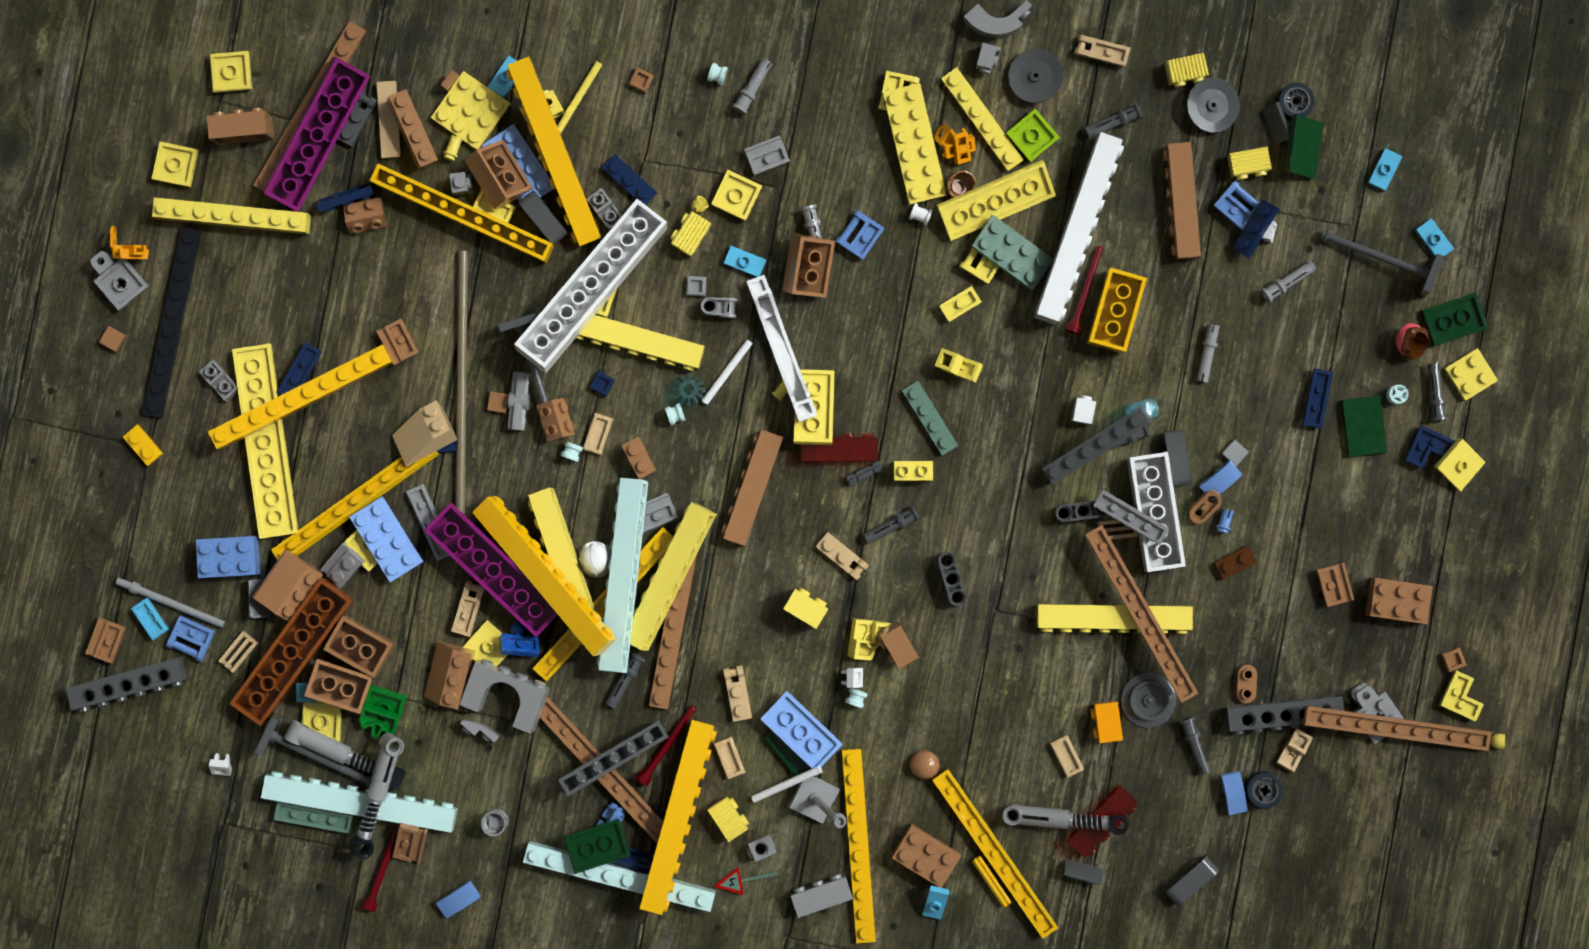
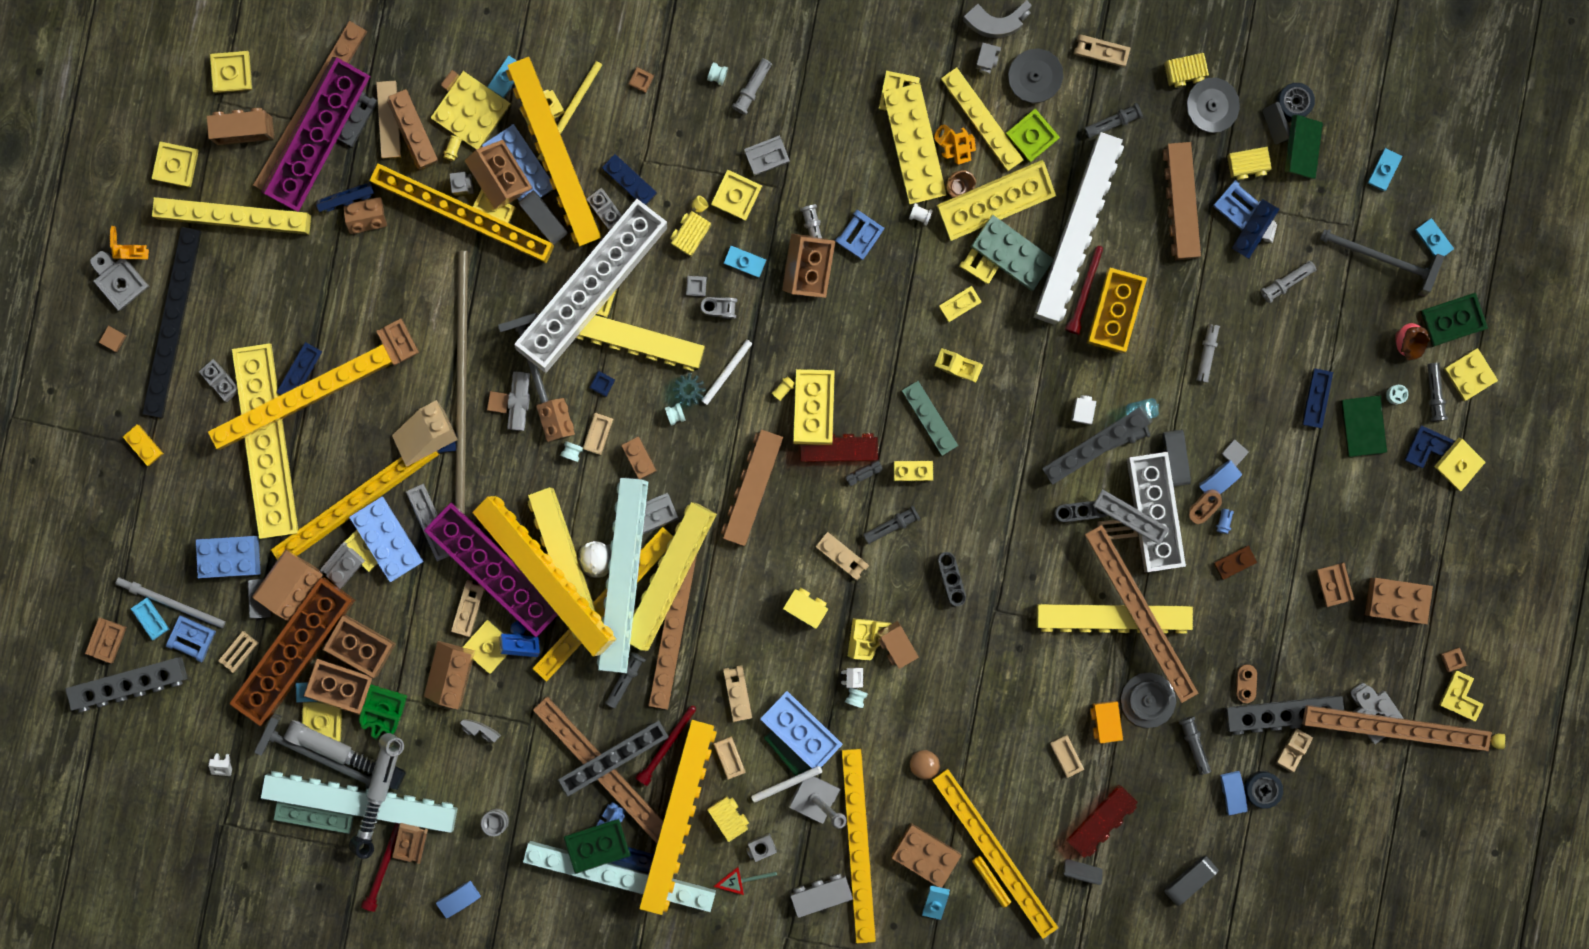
light grey arch [460,659,550,734] -> none
white slope [746,275,817,422] -> none
piece [1002,804,1130,835] -> none

